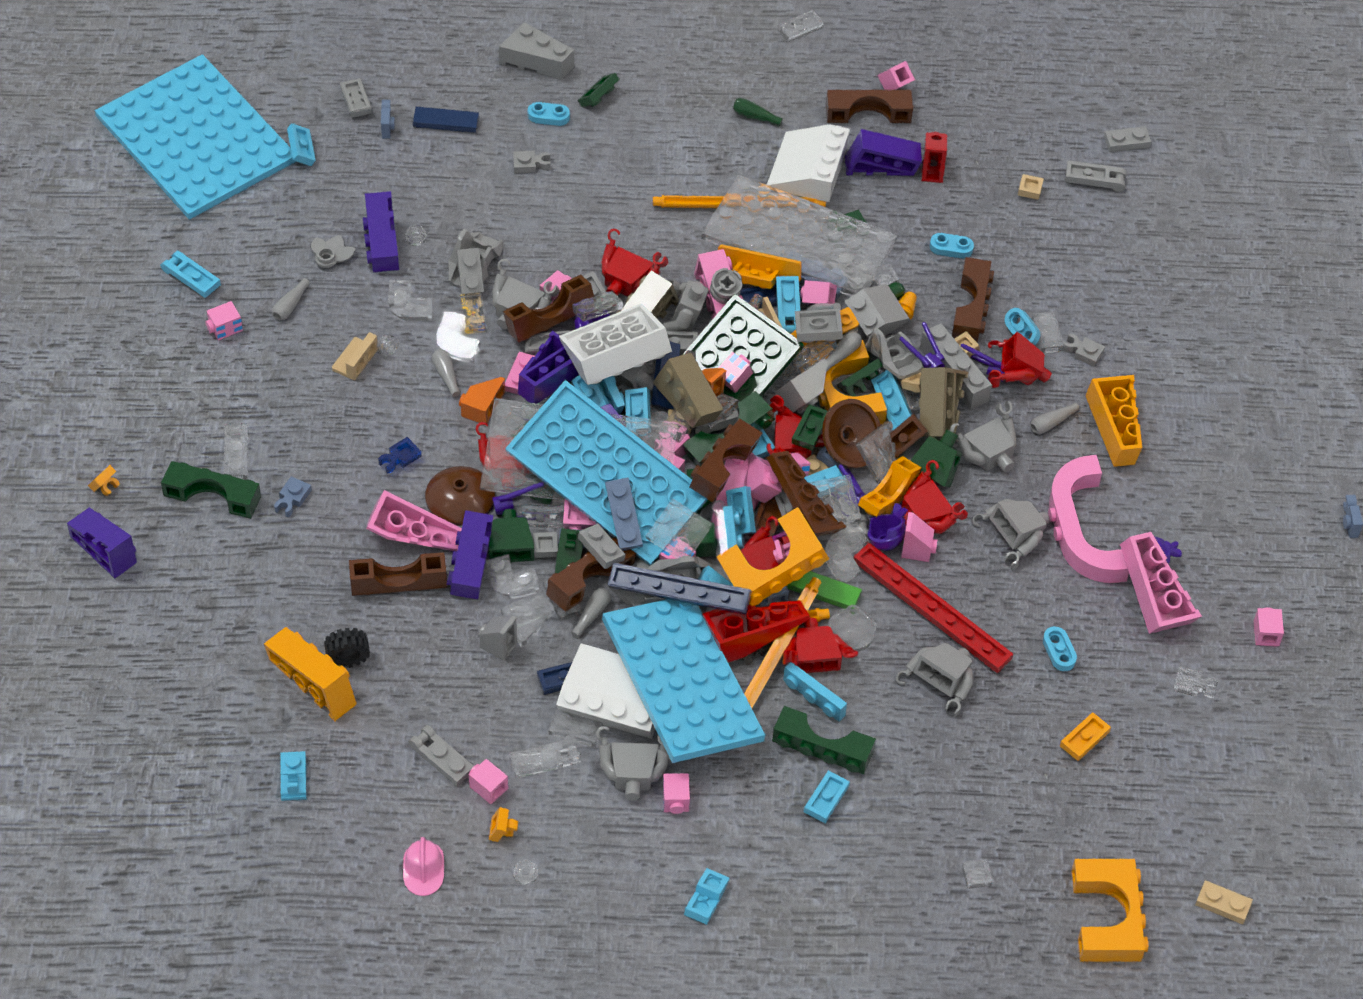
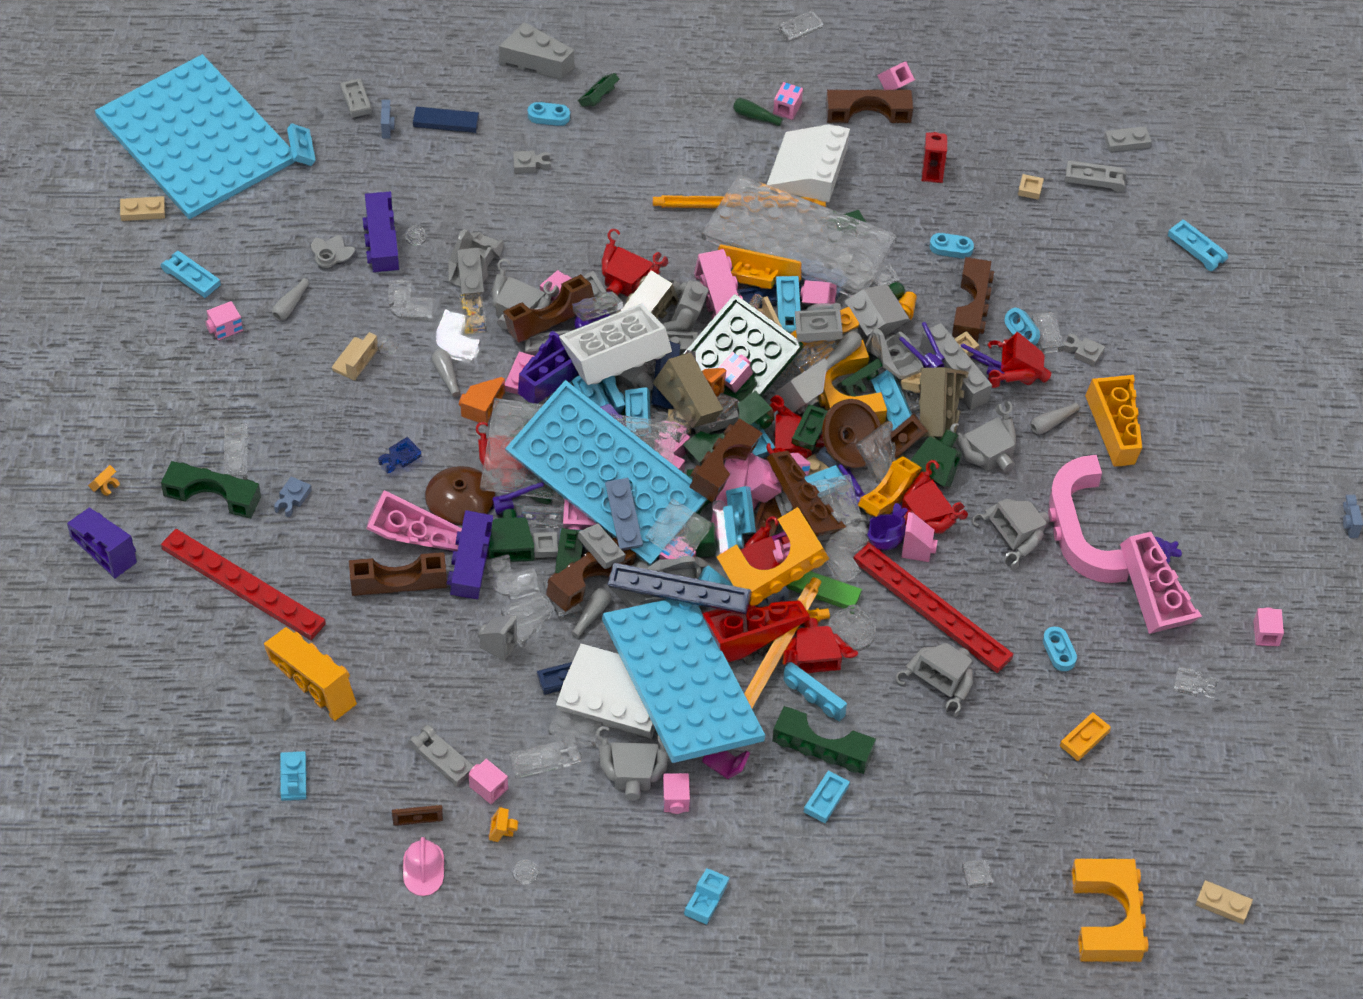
black tyre [324,628,370,668] -> none
light grey wheel [710,268,743,304] -> none
dark purple wedge [845,129,922,176] -> none
none -> tan plate [120,196,165,221]
none -> red plate [161,529,326,641]
none -> reddish brown slope [392,804,443,826]
none -> magenta bracket [702,751,750,779]
none -> bright pink brick [773,82,803,120]
none -> medium azure plate [1168,219,1228,271]

